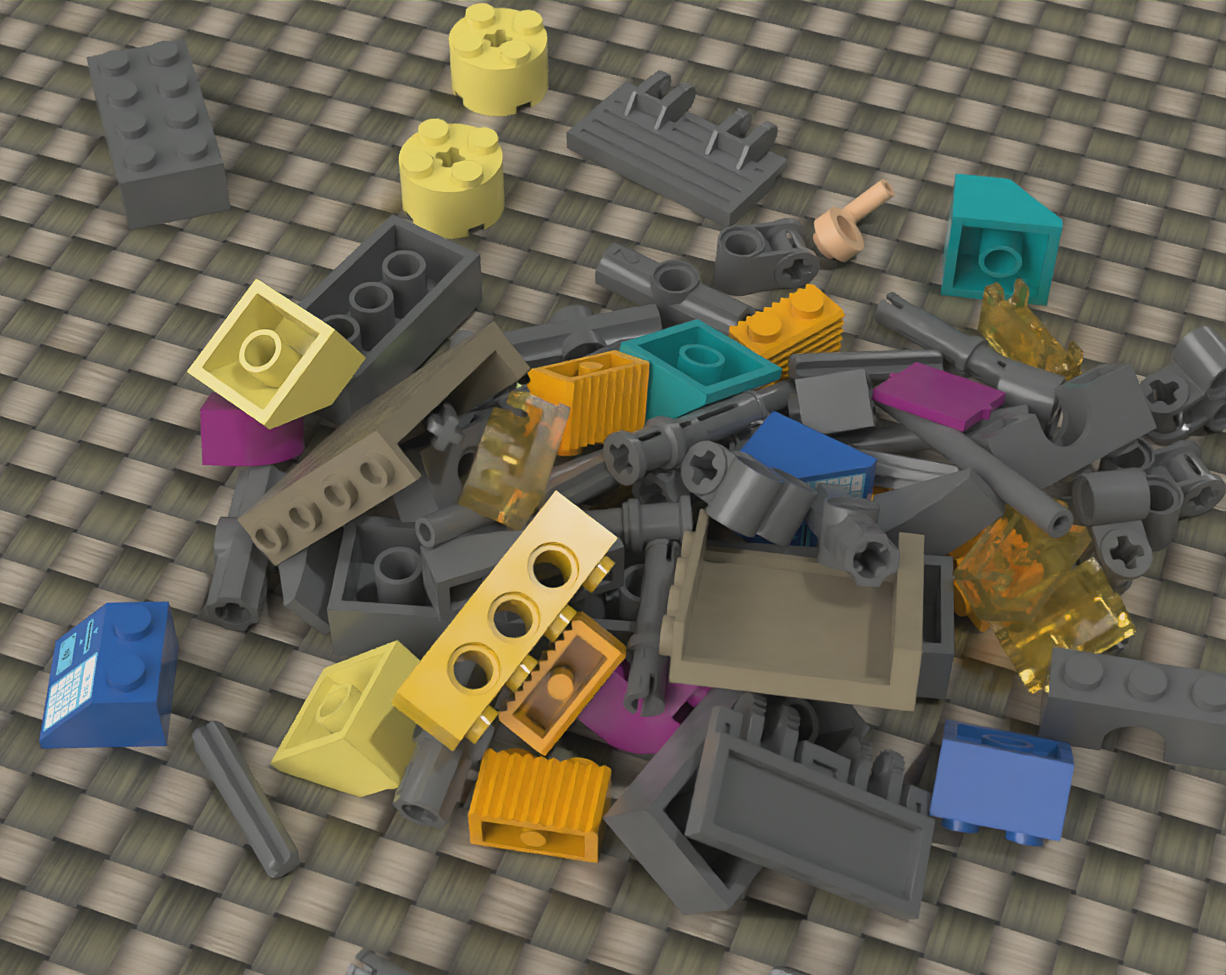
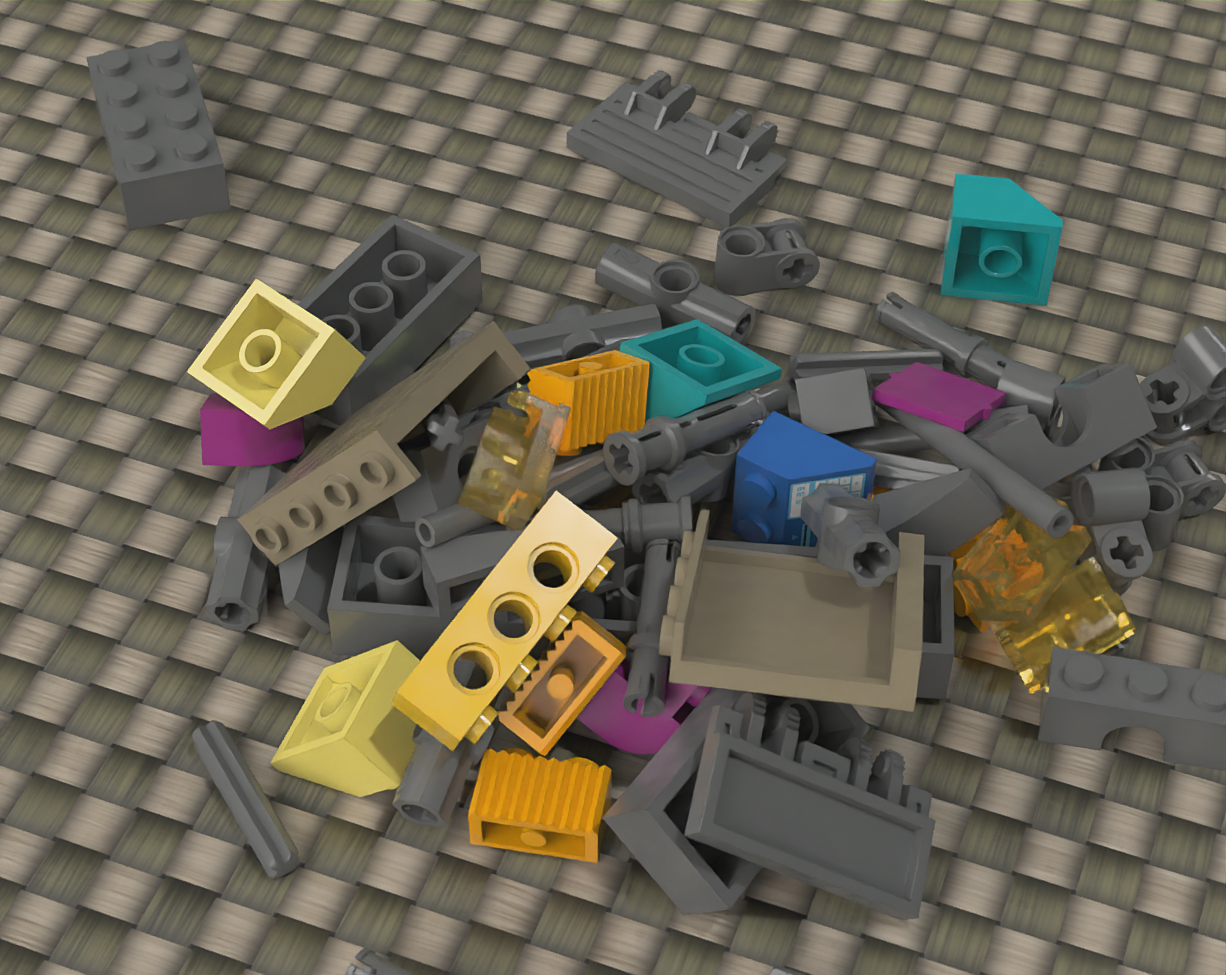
blue slope [39,601,179,749] -> none
light yellow brick [399,119,505,239] -> none
light yellow brick [449,3,548,116] -> none
dark grey piece [681,440,818,547] -> none
light orange brick [728,284,845,391] -> none
light nougat plate [813,179,895,262] -> none
slope [929,719,1075,846] -> none
clear yellow hinge [978,278,1084,383] -> none

